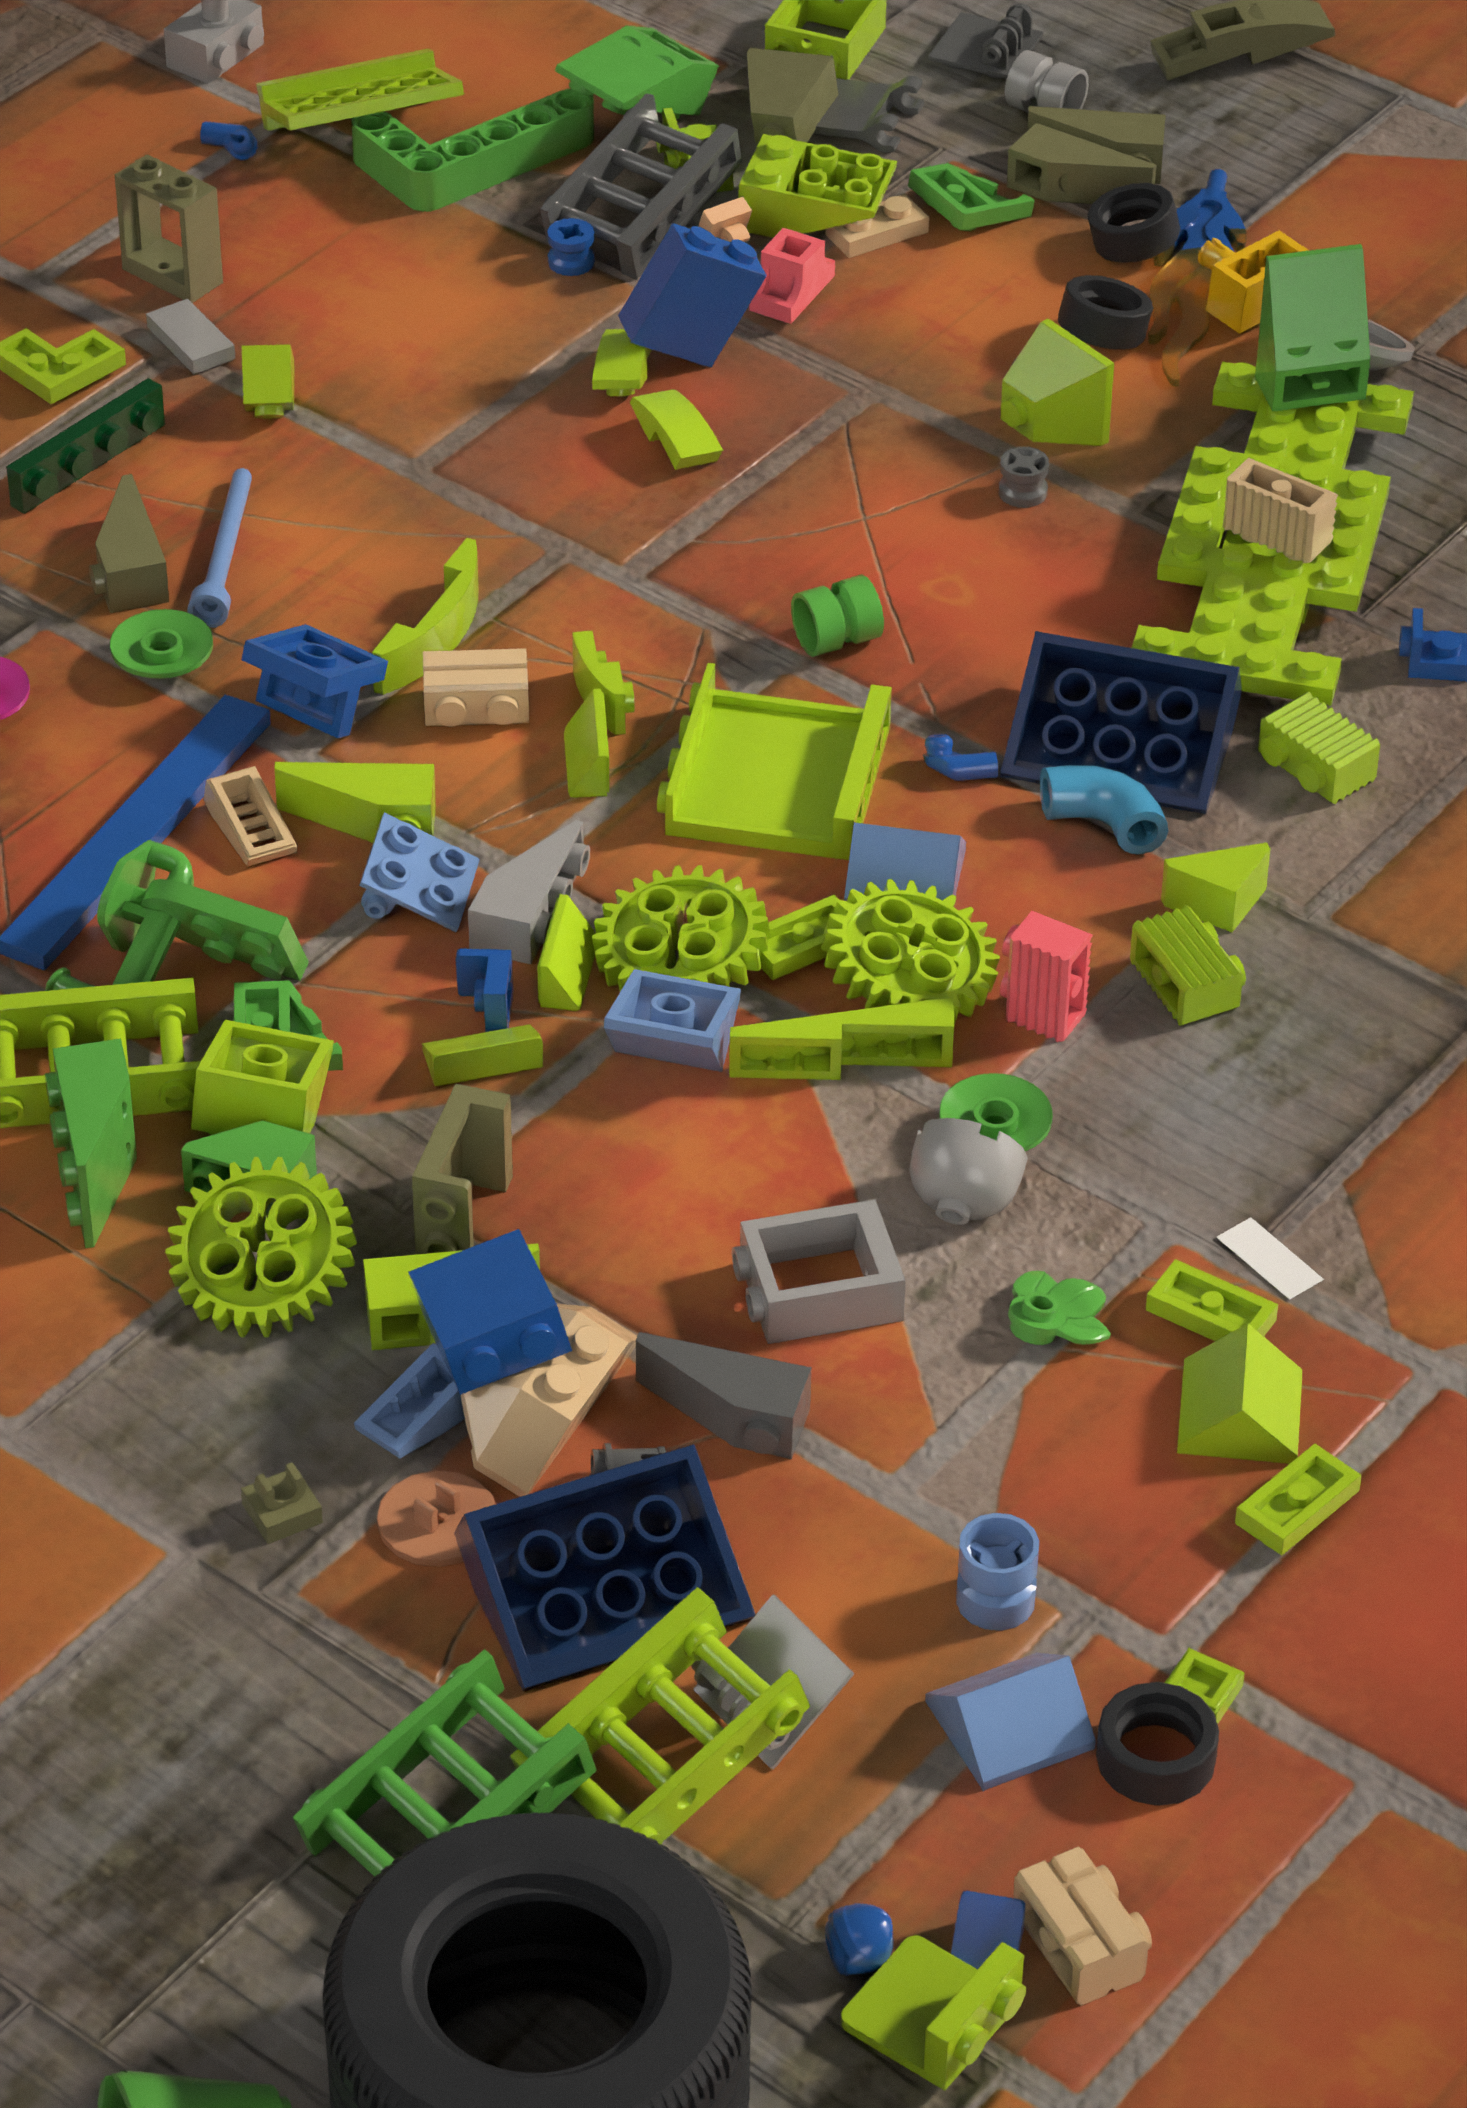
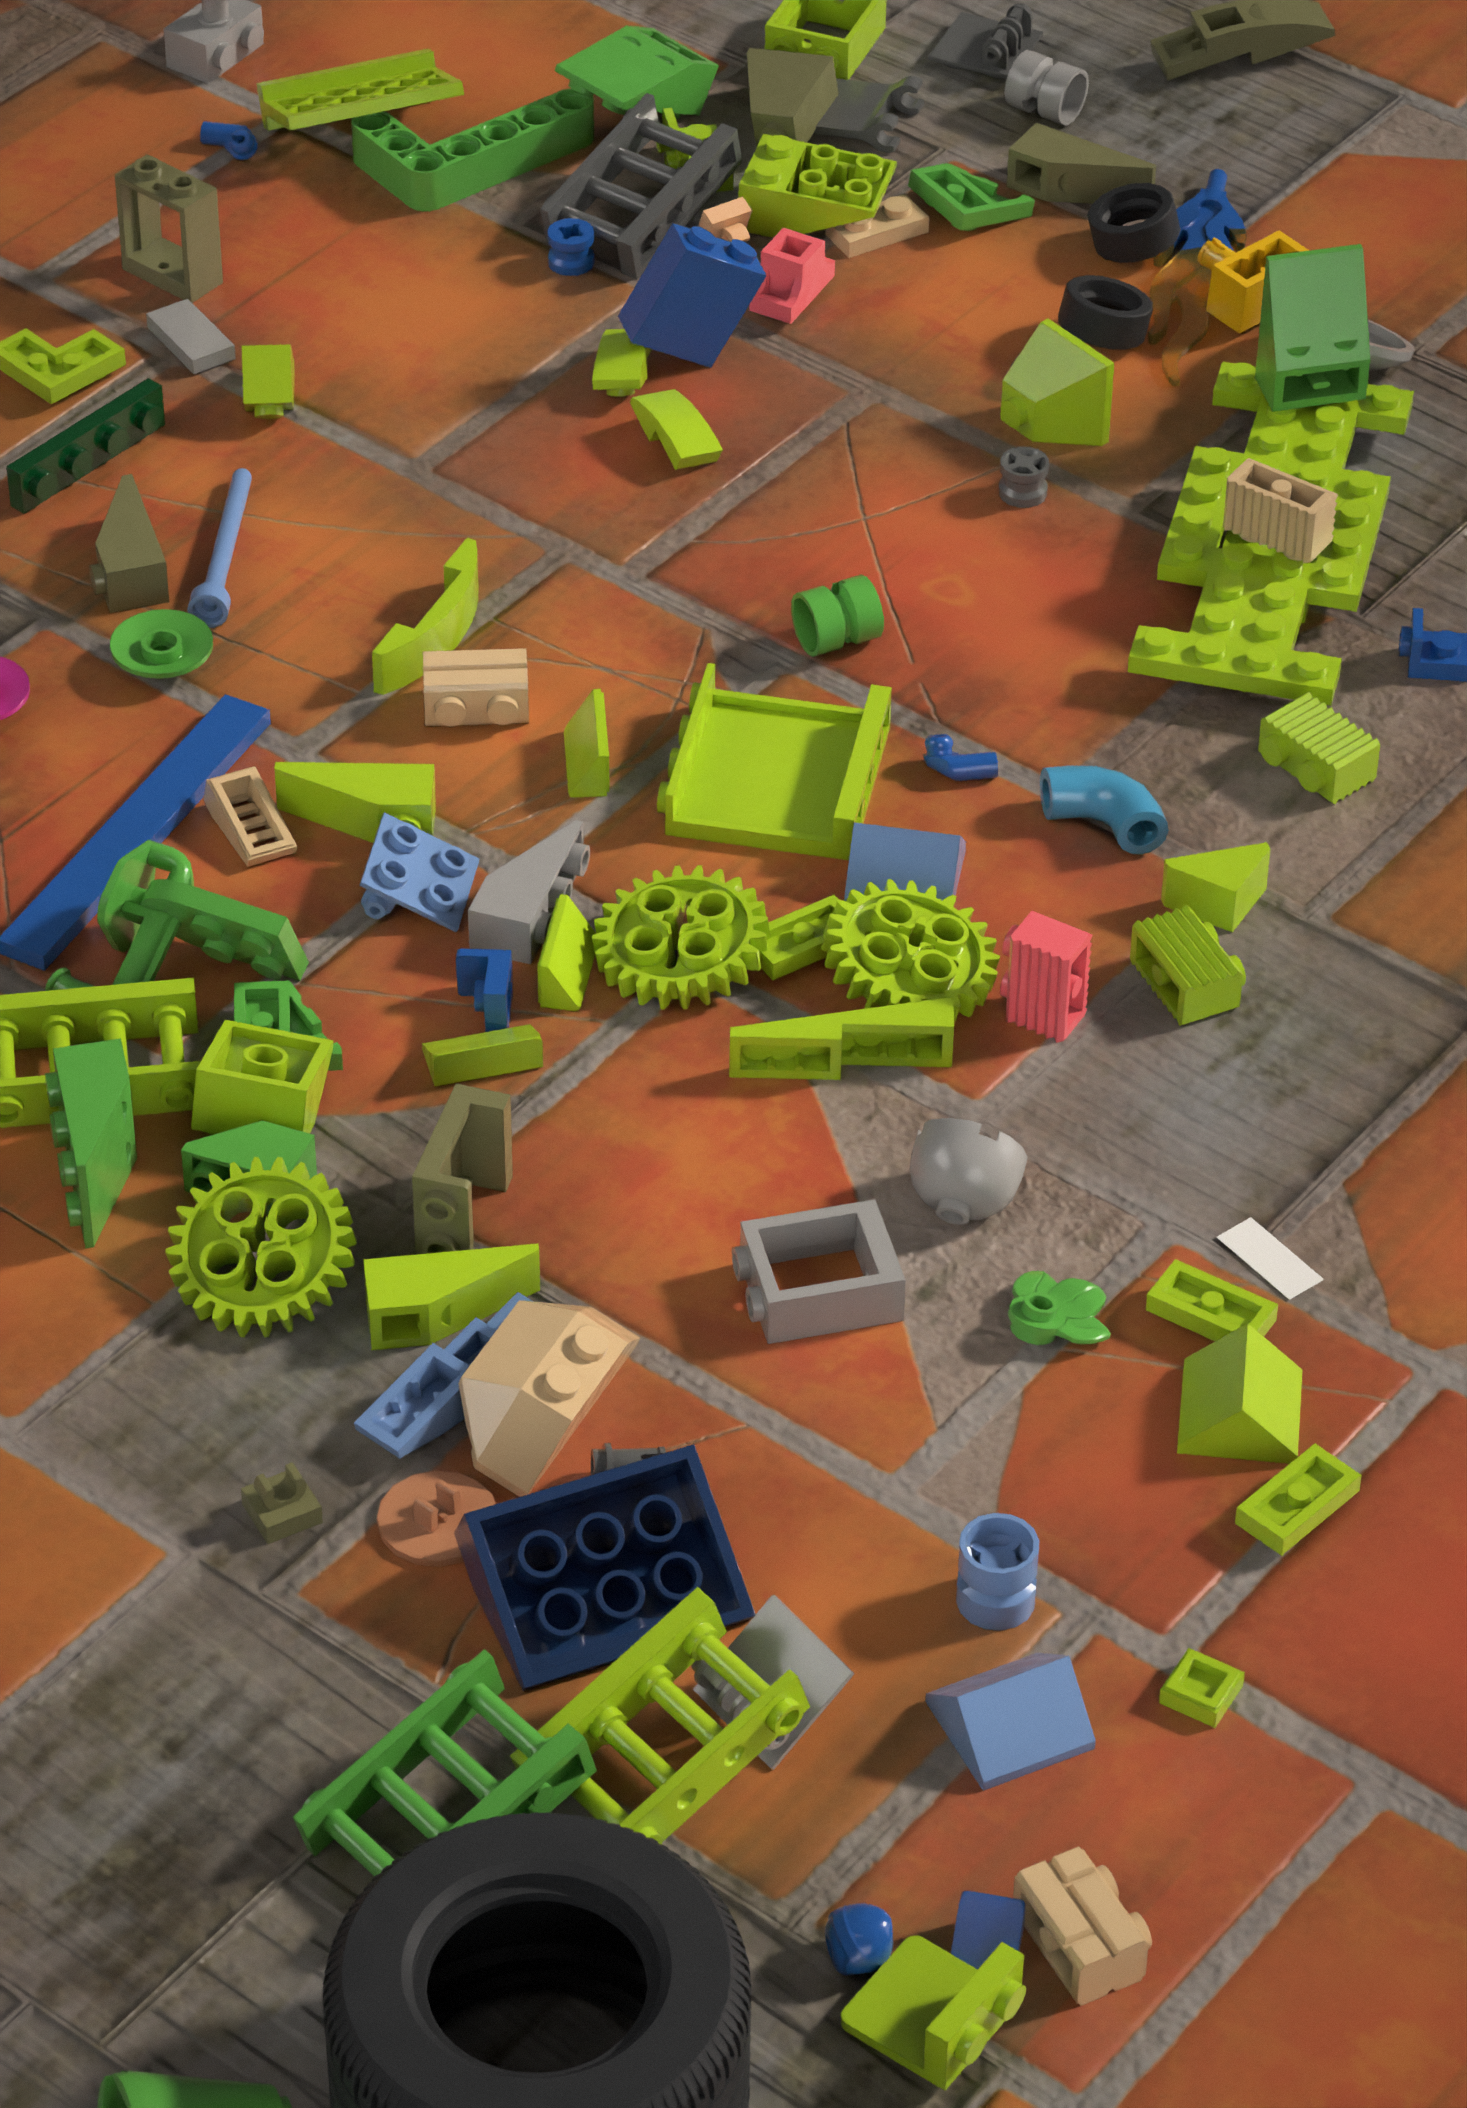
blue bracket [241,624,388,738] -> none
blue brick [408,1229,572,1395] -> none
lime slope [572,631,635,735] -> none
medium blue slope [604,969,741,1072] -> none
dark grey slope [636,1332,811,1459] -> none
bright green dish [939,1073,1053,1152] -> none
dark blue slope [1000,631,1242,814] -> none
olive slope [1027,106,1166,184] -> none
black tyre [1096,1682,1219,1806] -> none

